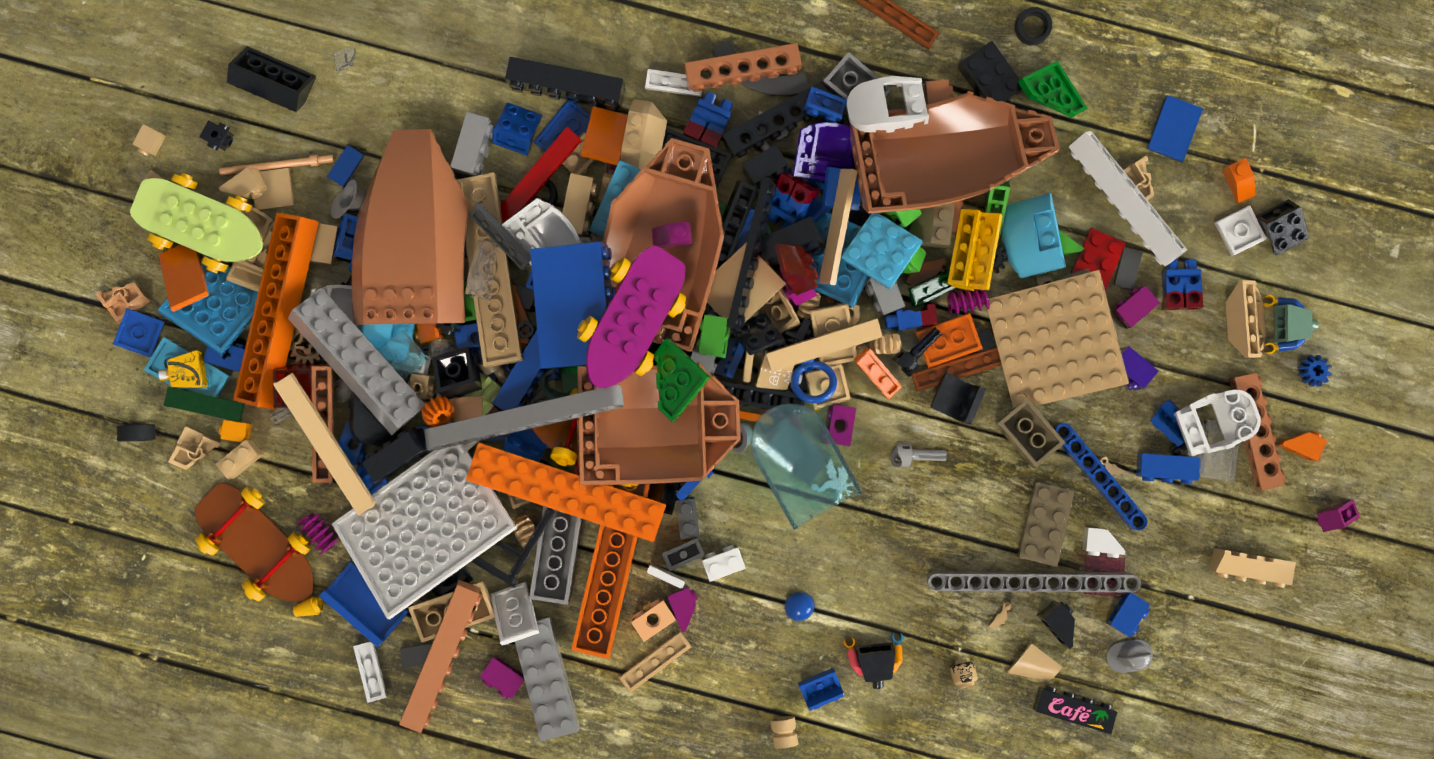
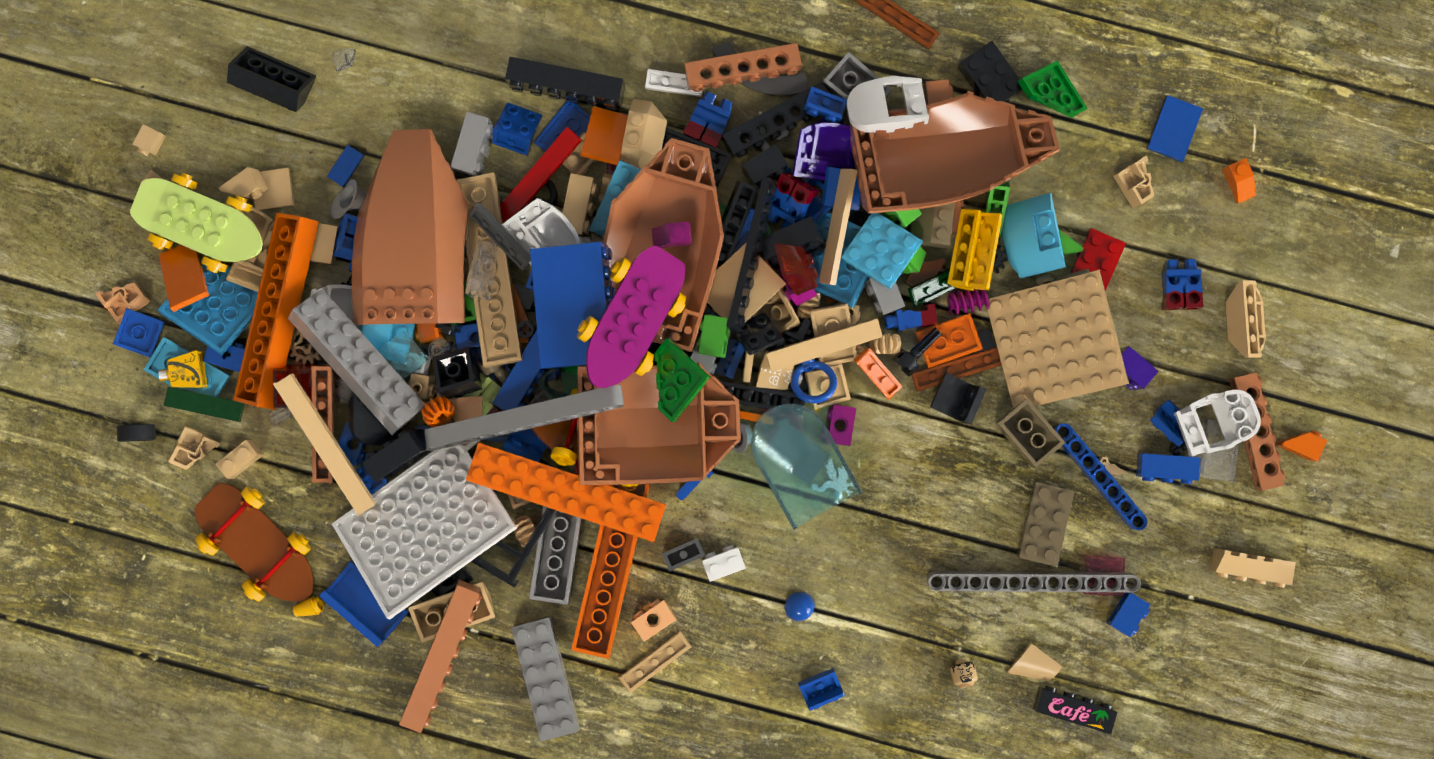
black brick [199,120,234,151] -> none
light nougat bar [219,154,334,175] -> none
light orange brick [219,420,252,442] -> none
magenta piece [297,513,339,556] -> none
white plate [353,641,388,703] -> none
dark grey tile [400,643,432,668] -> none
magenta brick [480,655,525,699] -> none
white tile [490,582,539,646] -> none
black panel [647,482,681,515] -> none
white tile [647,563,686,588] -> none
magenta slope [667,586,698,632] -> none
dark grey brick [676,498,700,539] -> none
tan wheel [770,716,799,749] -> none
black torso [844,633,904,689] -> none
light grey piece [890,441,947,467] -> none
tan piece [988,601,1011,628] -> none
black tyre [1015,7,1053,46] -> none
black slope [1037,600,1075,649] -> none
white brick [1069,131,1187,266] -> none
white slope [1082,527,1125,558] -> none
light grey piece [1107,640,1153,673] -> none
magenta brick [1112,286,1160,329] -> none
dark grey tile [1113,248,1143,290] -> none
white tile [1214,205,1267,256] -> none
black bracket [1256,199,1309,255] -> none
sand green torso [1263,295,1319,354] -> none
blue gear [1297,355,1332,387] -> none
magenta slope [1317,499,1360,532] -> none

